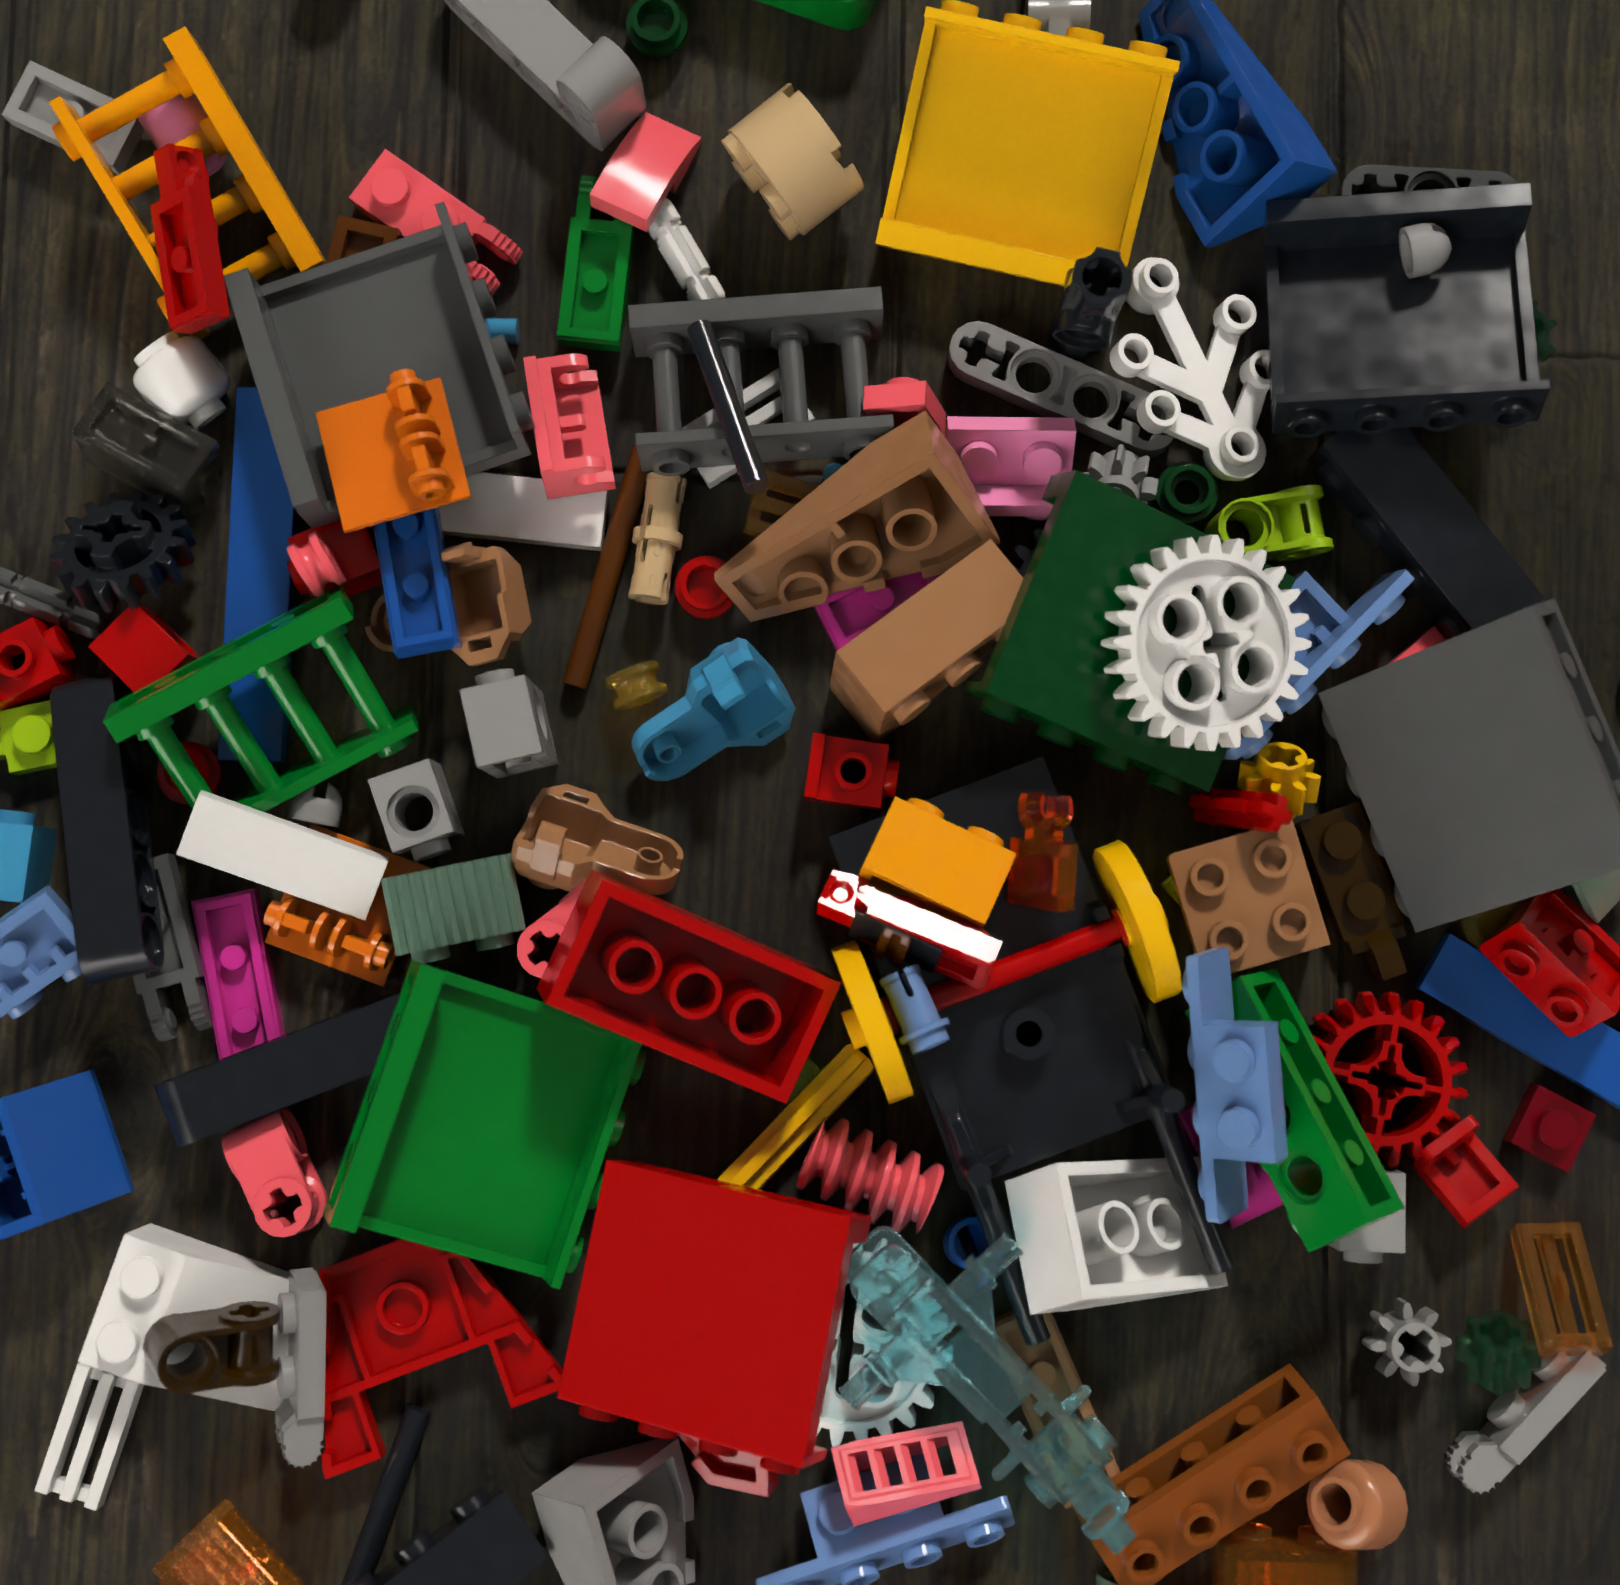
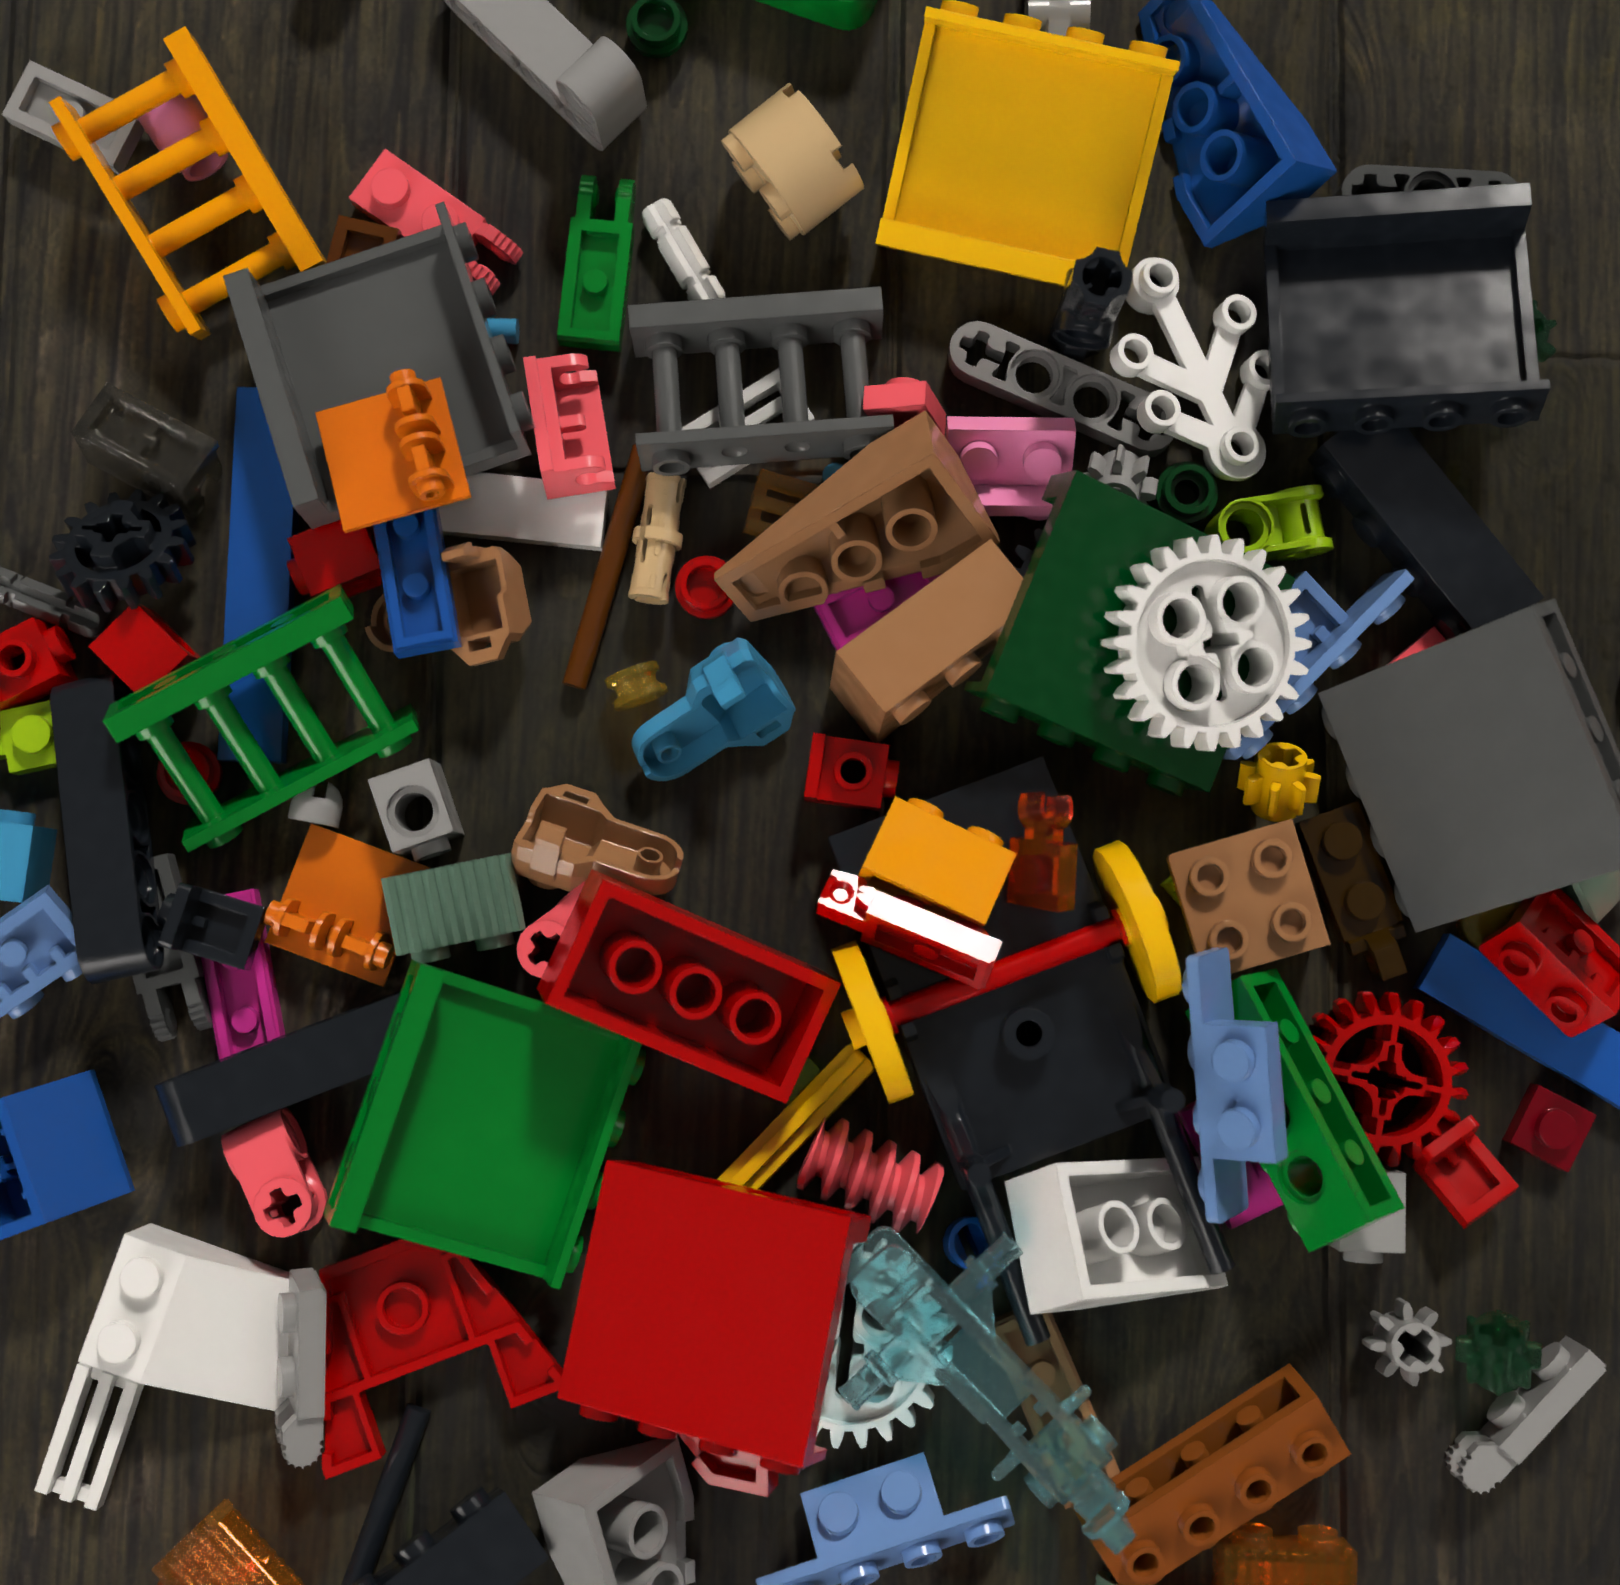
white head [133,331,230,430] -> none
dark brown piece [143,1301,280,1395] -> none
red hinge [150,143,230,334] -> none
white tile [176,790,389,920] -> none
coral bush [286,531,346,598] -> none
light grey brick [459,668,559,779] -> none
coral slope [590,112,702,232] -> none
black bar [687,320,770,494] -> none
coral slope [831,1421,982,1526] -> none
black piece [848,911,943,973] -> none
medium blue pin [879,964,950,1055] -> none
red axle [1188,788,1293,833] -> none
nougat head [1306,1459,1408,1550] -> none
light grey hinge [1399,223,1452,279] -> none
clear orange tile [1509,1222,1613,1357] -> none
none -> black bracket [157,883,267,970]

